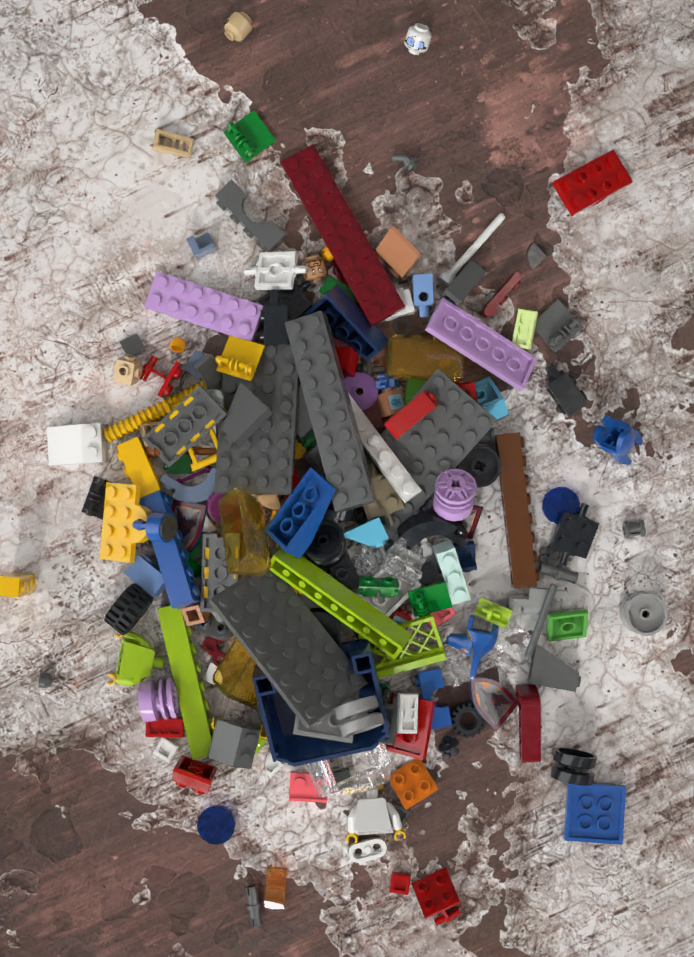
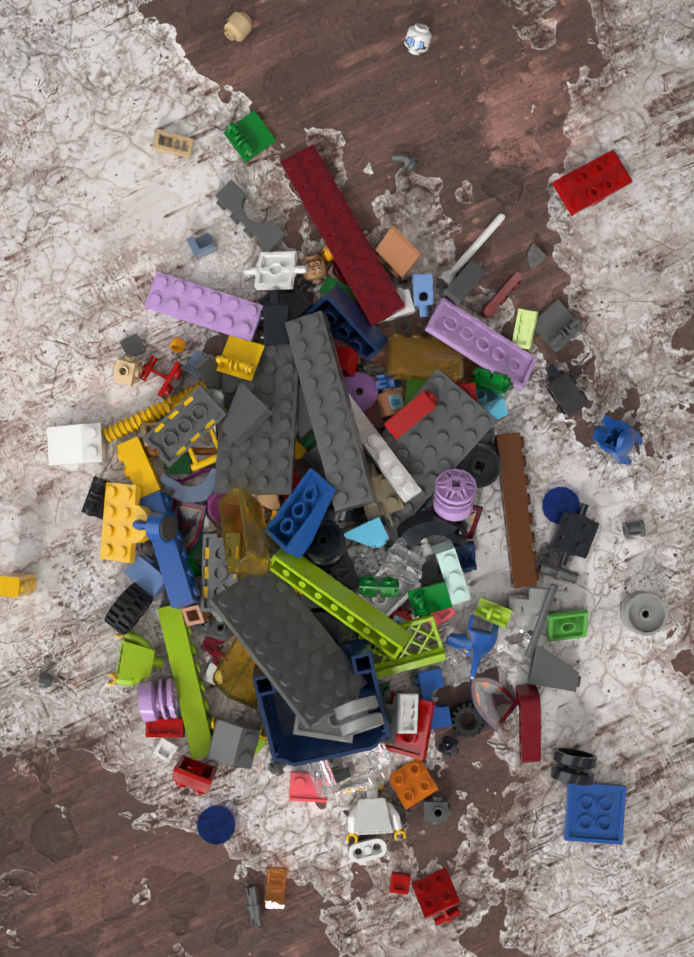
none -> dark grey plate [268,758,288,777]
none -> dark grey brick [423,795,451,825]
none -> green hinge [470,367,513,394]

